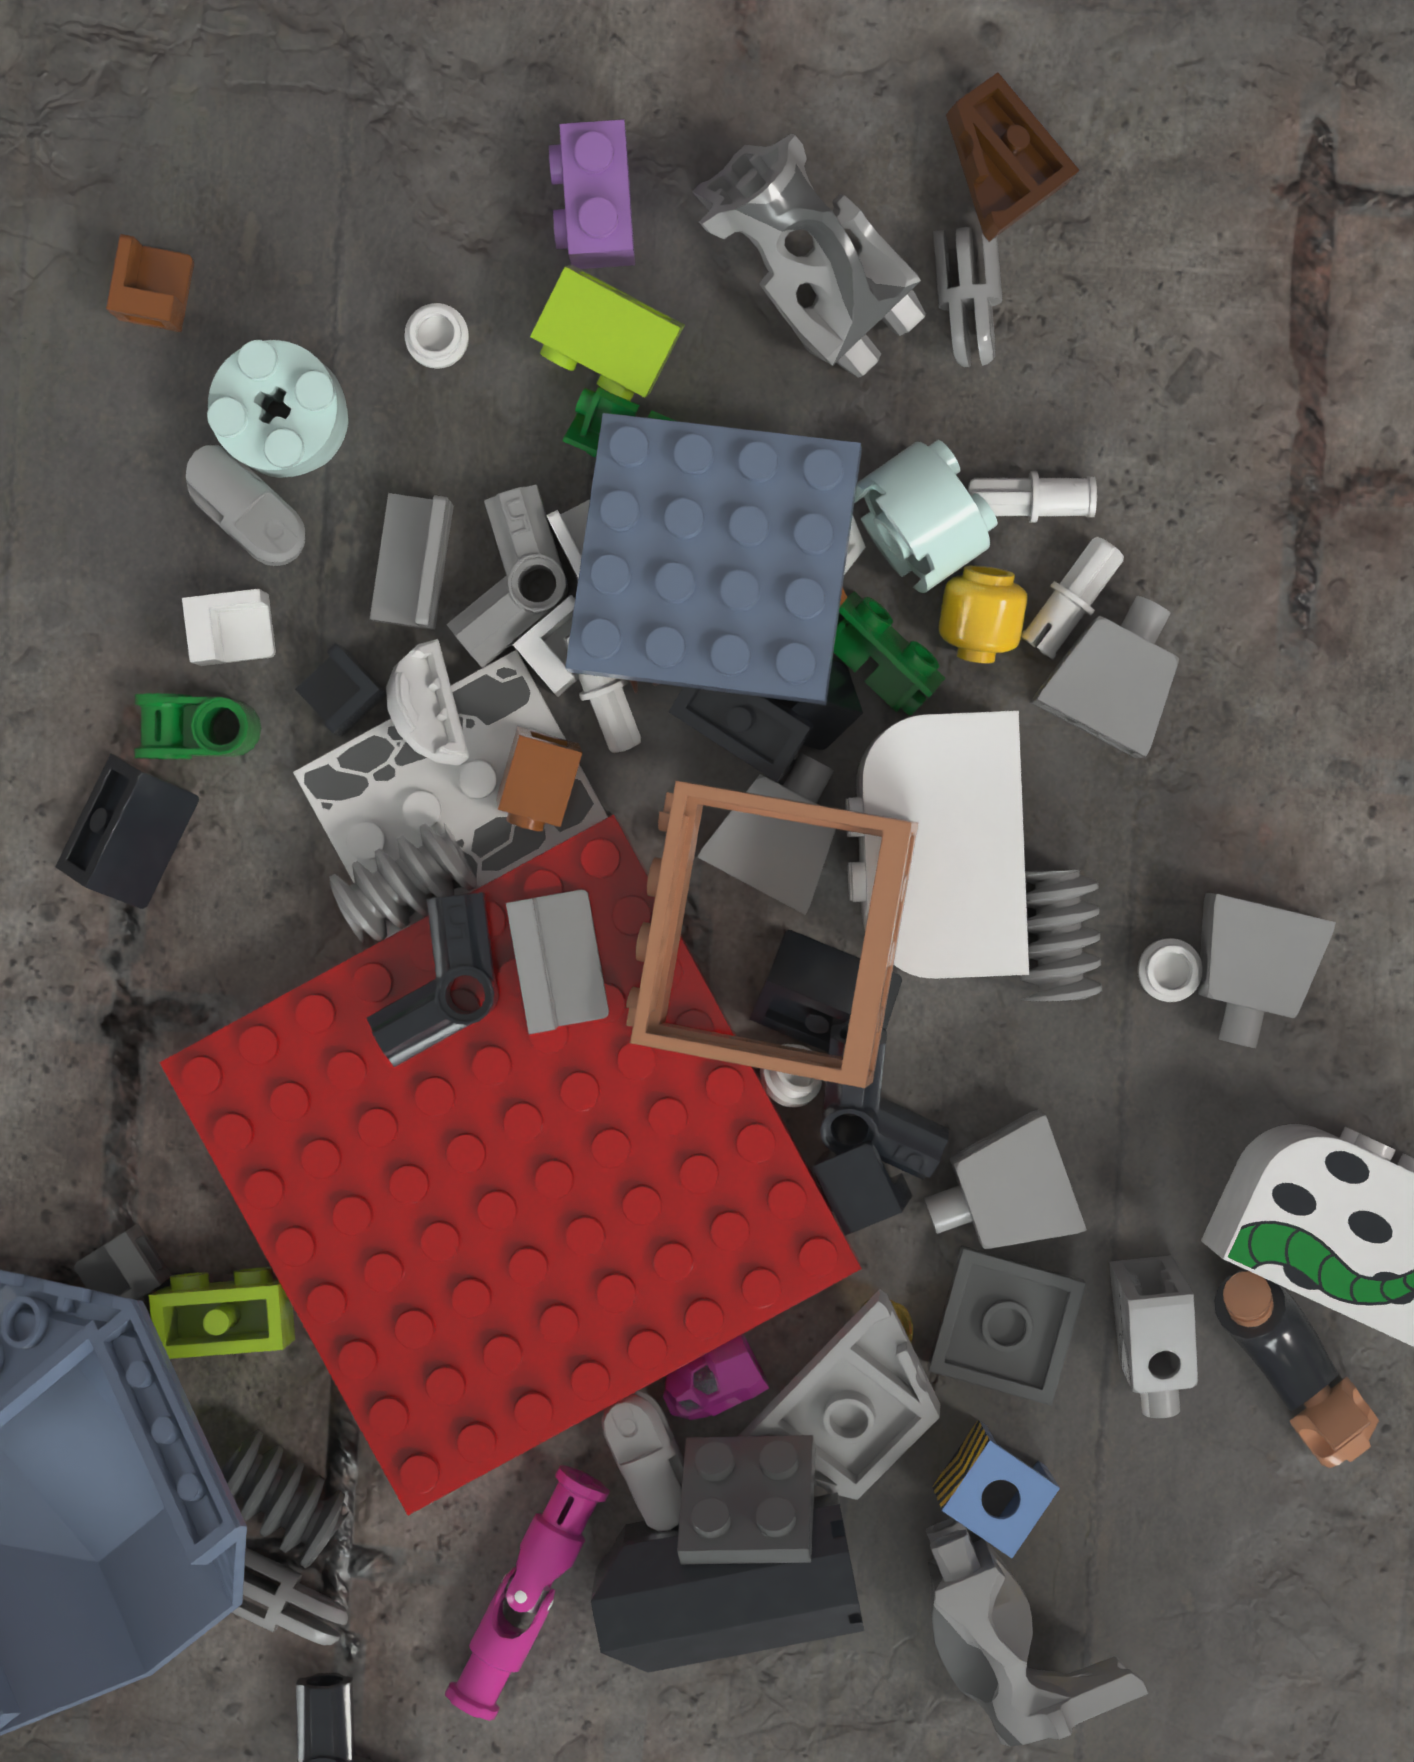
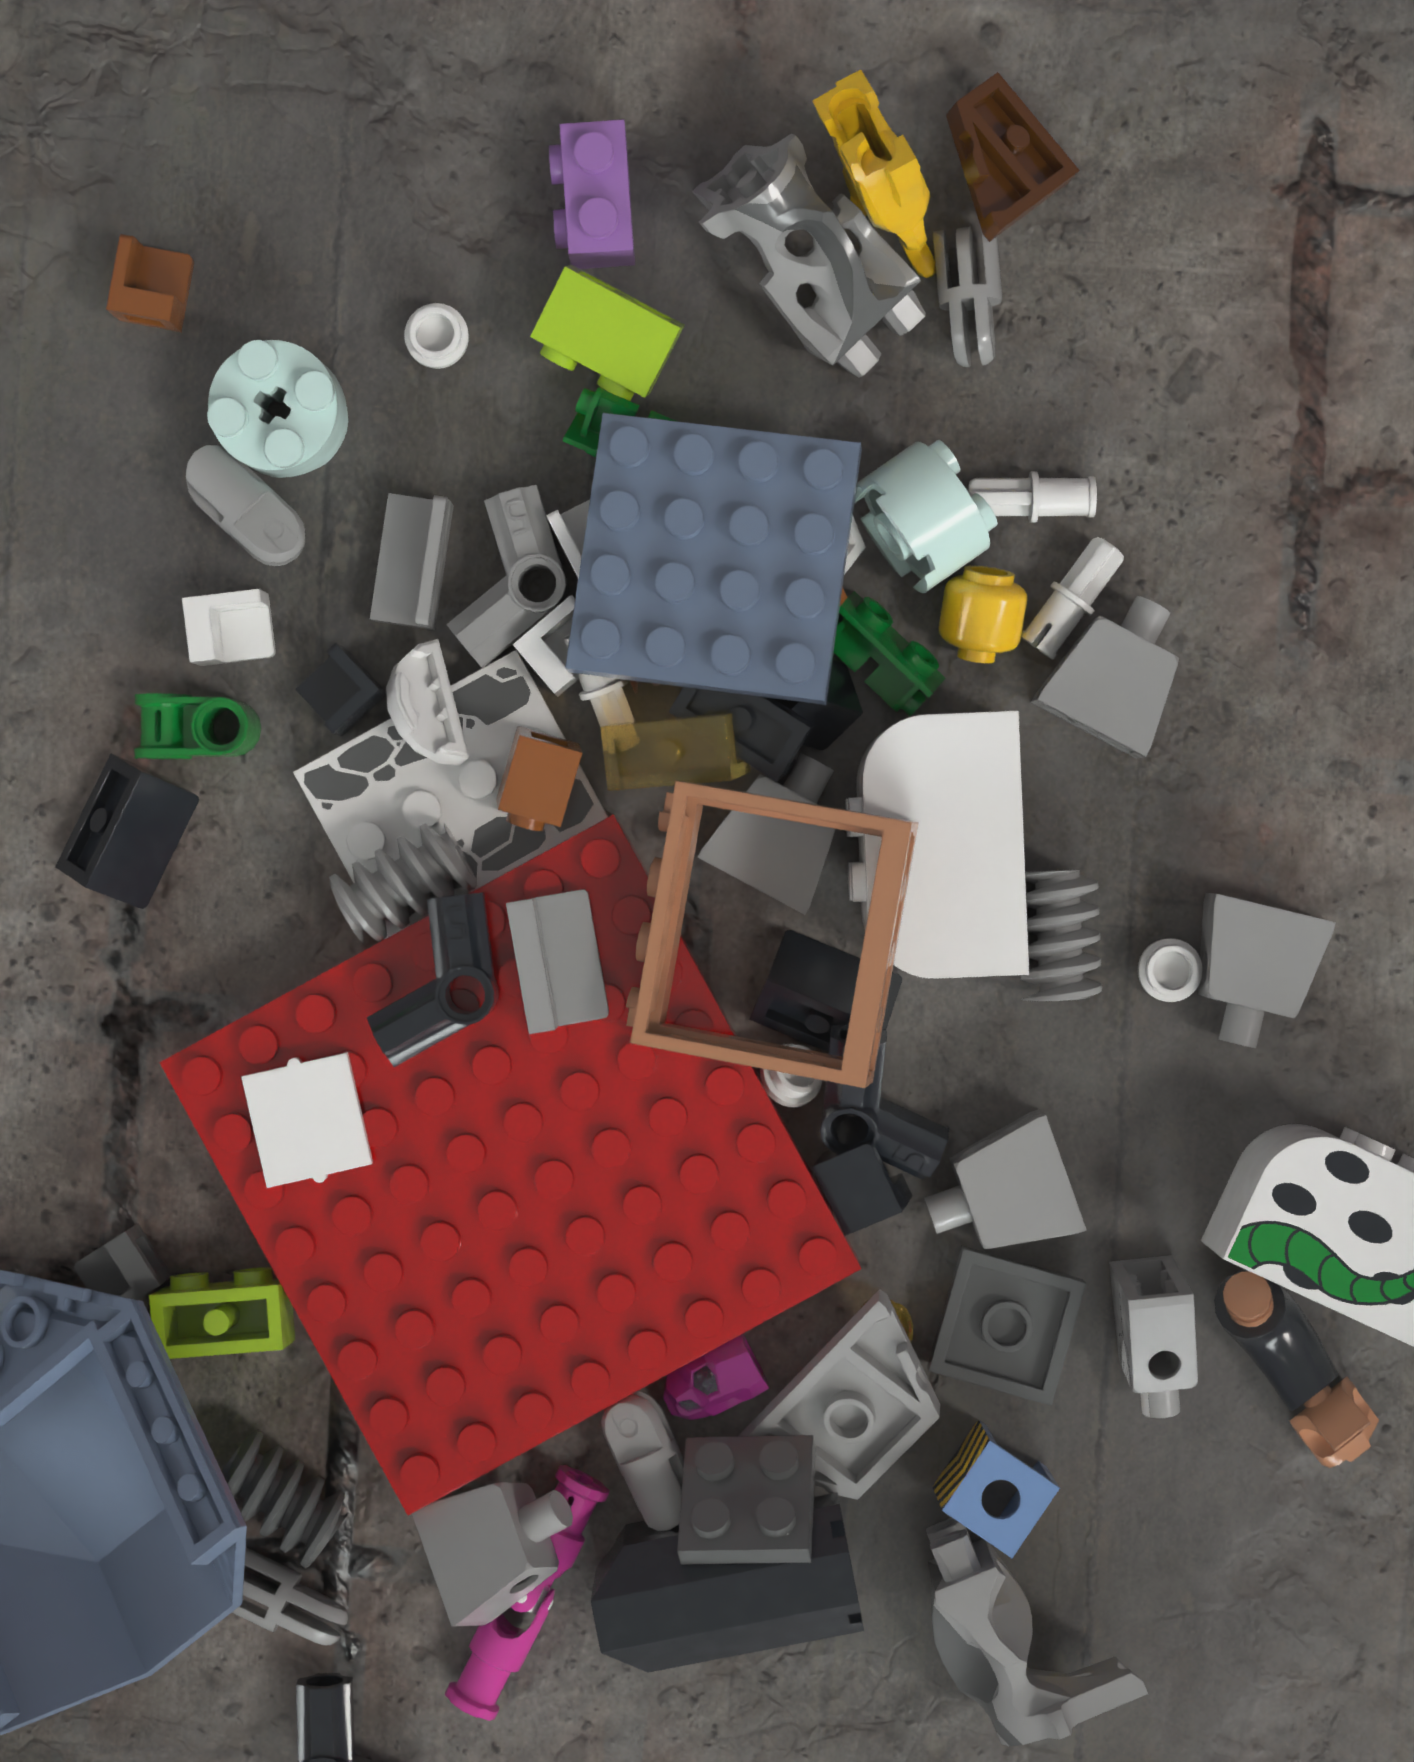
none -> white piece [241,1052,373,1188]
none -> light grey torso [412,1482,573,1626]
none -> clear yellow panel [600,713,751,791]
none -> yellow animal [812,70,936,278]

